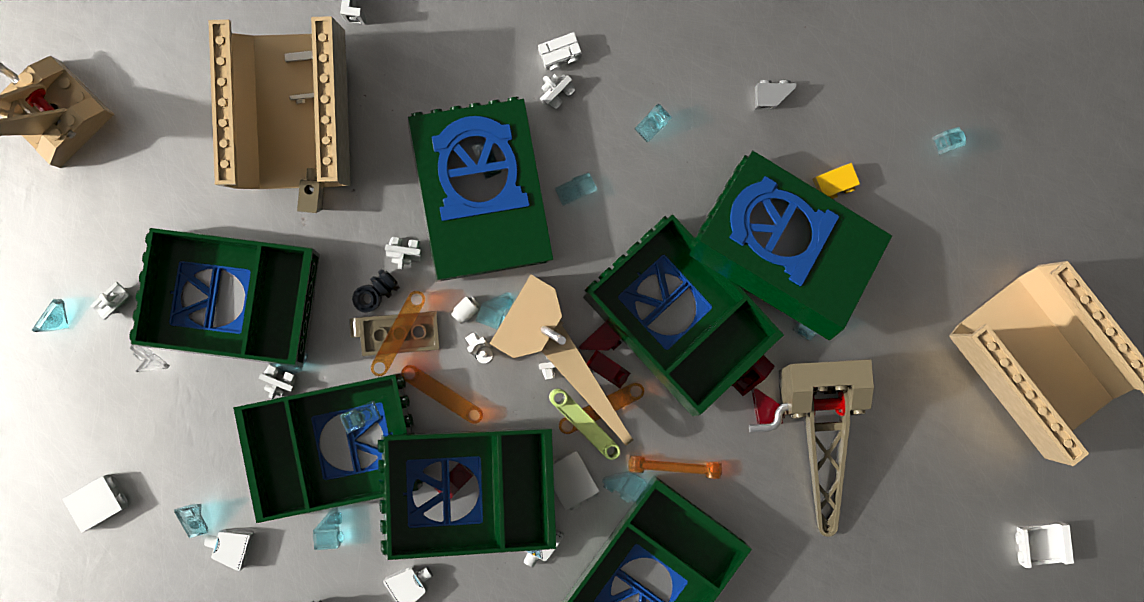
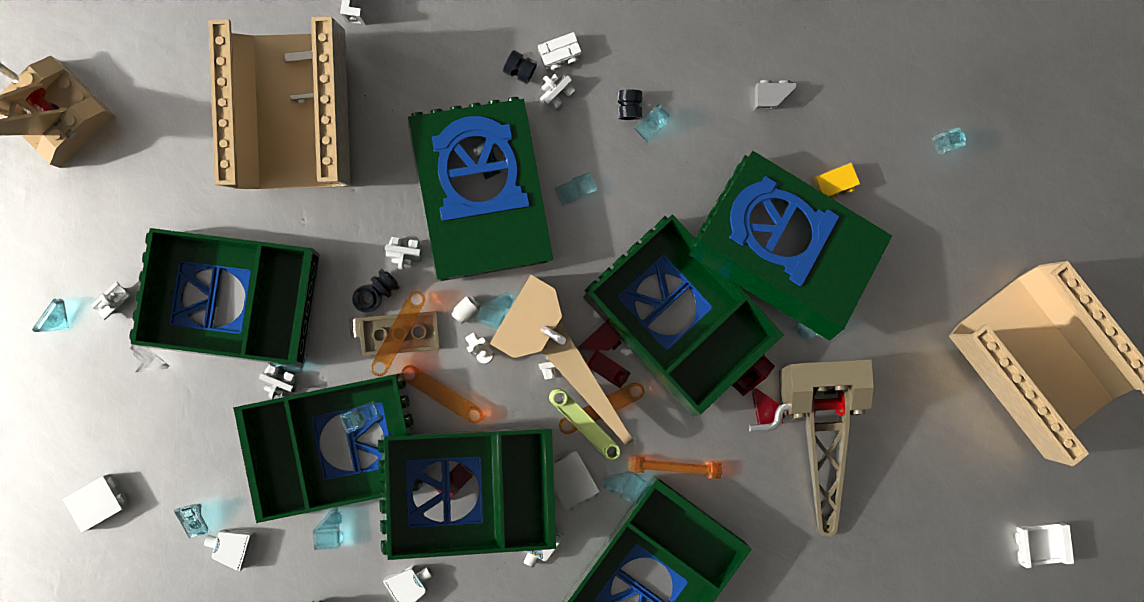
dark tan torso [297,168,324,213] -> none
none -> black wheel [503,50,538,85]
none -> black wheel [618,89,642,120]

